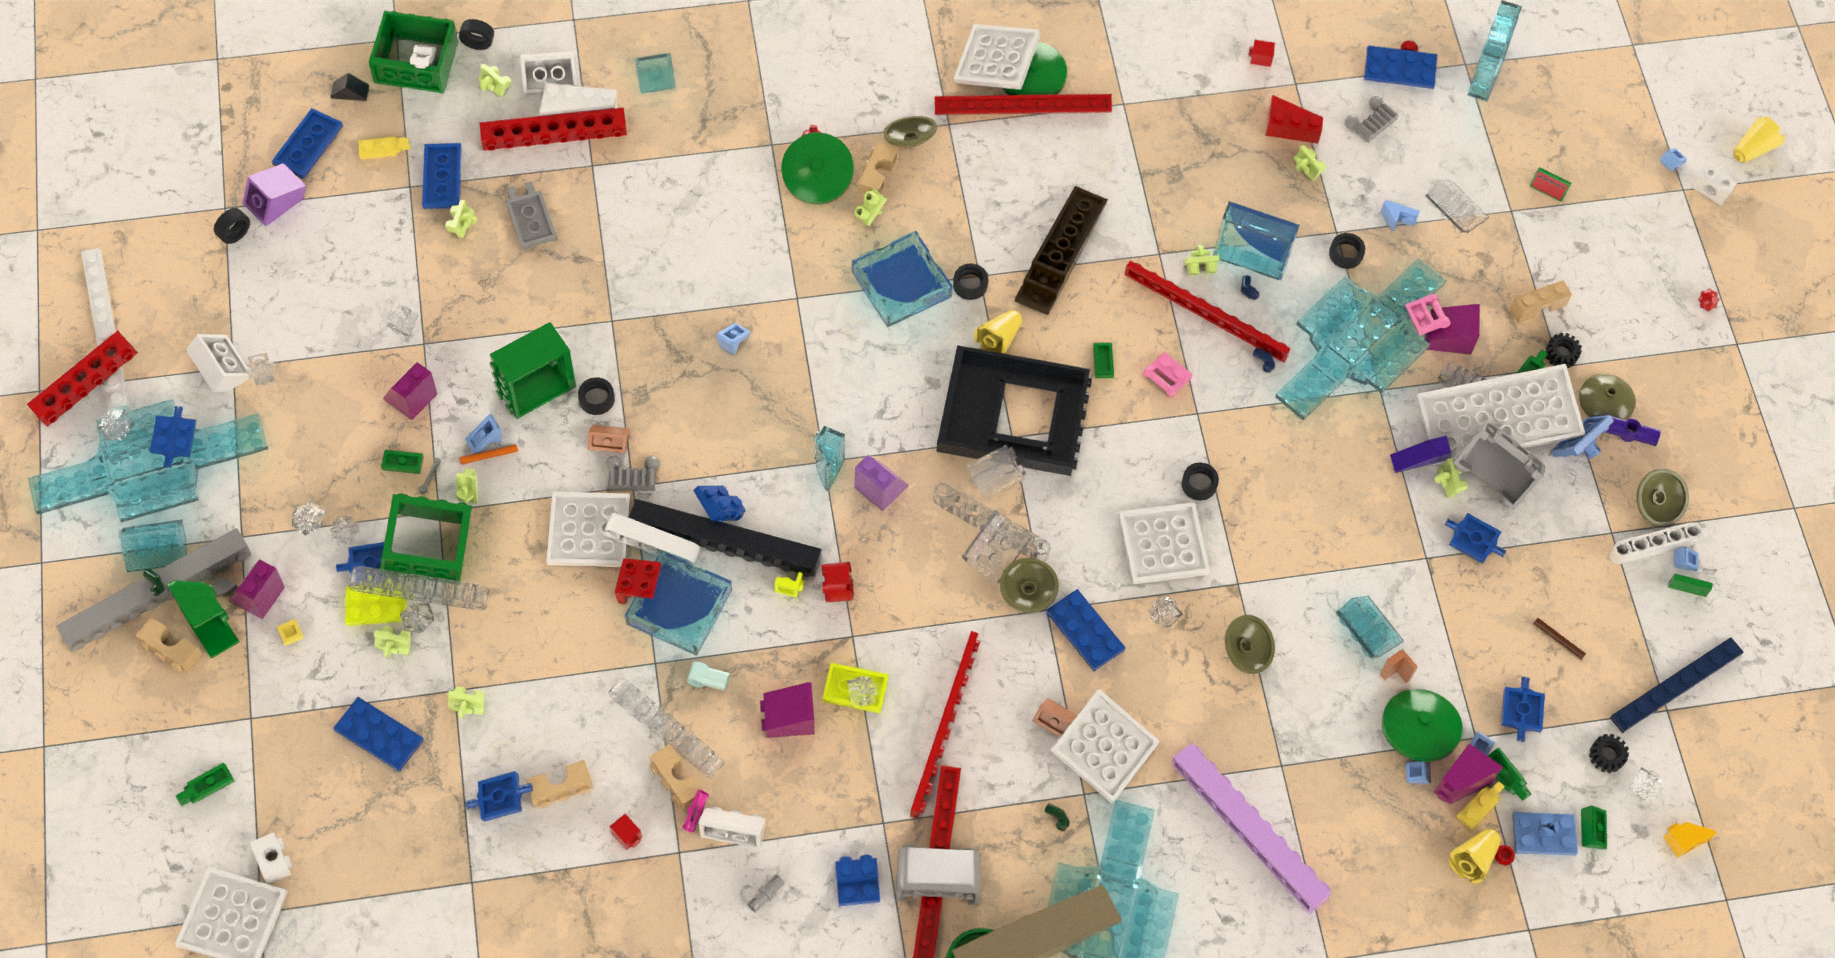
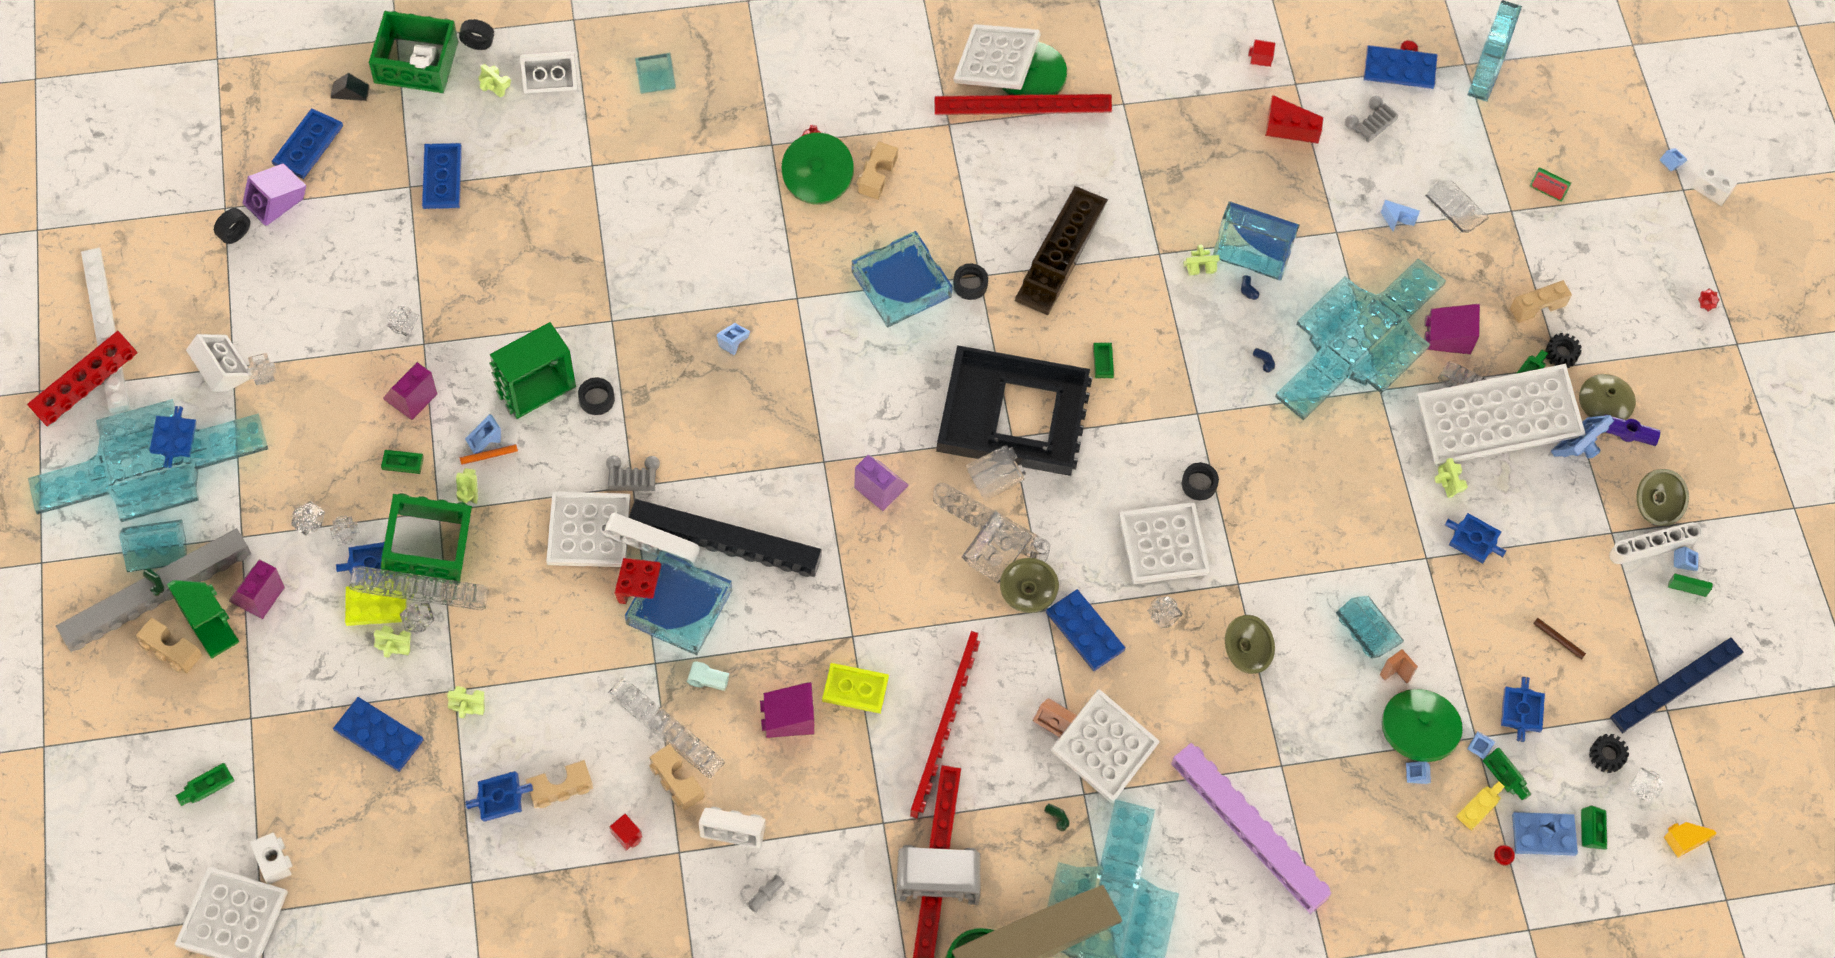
clear brick [98,410,133,440] -> none
light grey tile [213,576,237,597] -> none
light yellow plate [277,619,304,646] -> none
light yellow hinge [358,137,410,159] -> none
light grey hinge [419,458,441,494] -> none
yellowish green hips [445,200,477,238] -> none
red brick [479,107,627,151] -> none
light grey tile [506,181,557,250] -> none
white wedge [540,83,618,116] -> none
nougat panel [587,425,630,454] -> none
dark pink pin [682,789,709,832] -> none
blue plate [693,485,746,522] -> none
neon yellow bracket [775,572,806,598] -> none
clear light blue slope [814,426,845,492] -> none
red brick [822,562,854,603] -> none
blue plate [835,855,880,906] -> none
clear brick [847,676,878,707] -> none
yellowish green hips [854,188,887,226] -> none
olive dish [883,116,937,148] -> none
light yellow cone [974,310,1023,354] -> none
red plate [1125,260,1291,363] -> none
bright pink plate [1142,352,1193,397] -> none
yellowish green hips [1293,145,1326,181] -> none
black tyre [1329,232,1366,269] -> none
dark purple slope [1390,435,1452,473] -> none
bright pink plate [1405,294,1451,336] -> none
magenta slope [1434,743,1503,805] -> none
light yellow cone [1449,829,1501,883] -> none
light grey windscreen [1453,420,1546,510] -> none
light yellow cone [1733,116,1785,163] -> none

